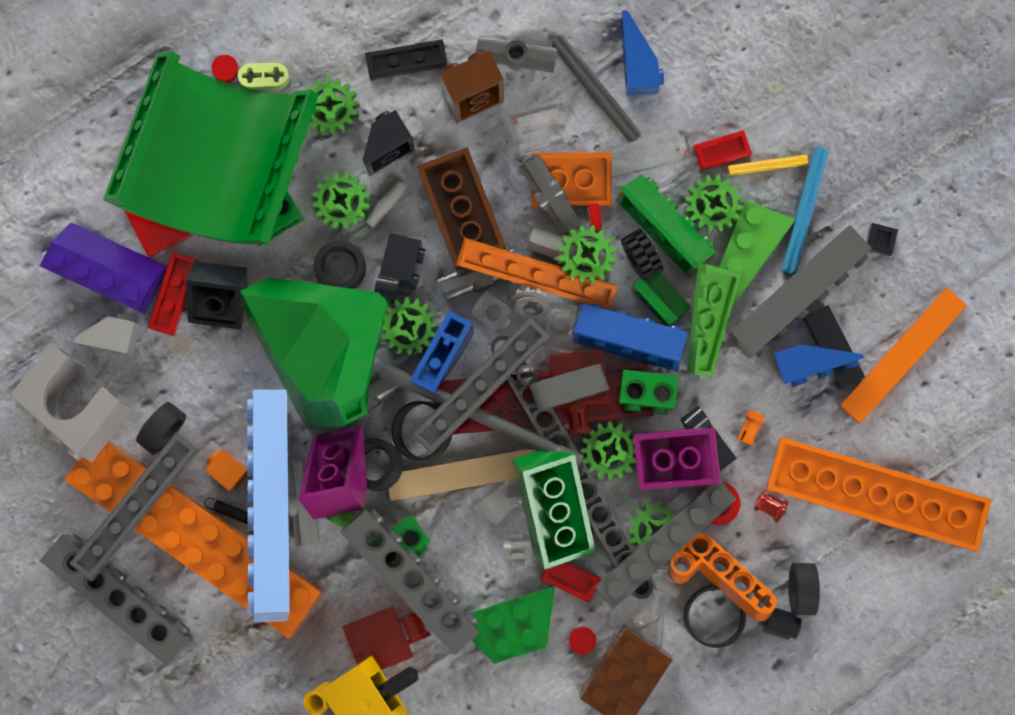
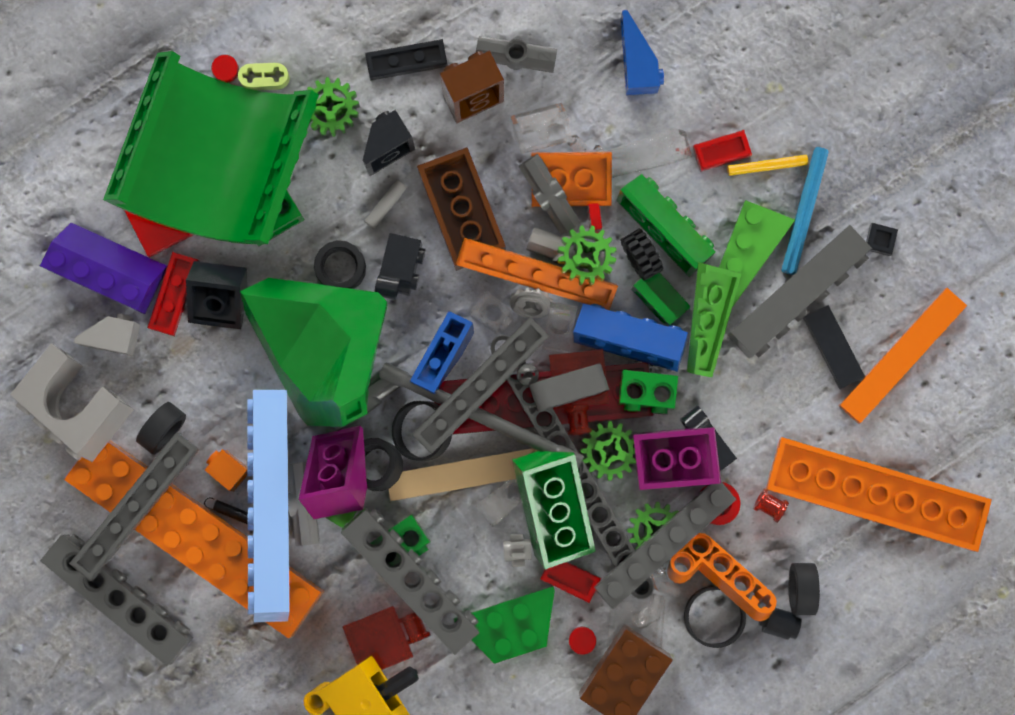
bright green gear [312,172,371,231] -> none
bright green gear [381,297,438,357] -> none
dark grey piece [438,249,514,302] -> none
dark grey axle [551,35,642,143] -> none
bright green gear [684,175,743,234] -> none
orange pin [737,410,765,446] -> none
blue slope [774,345,864,387] -> none

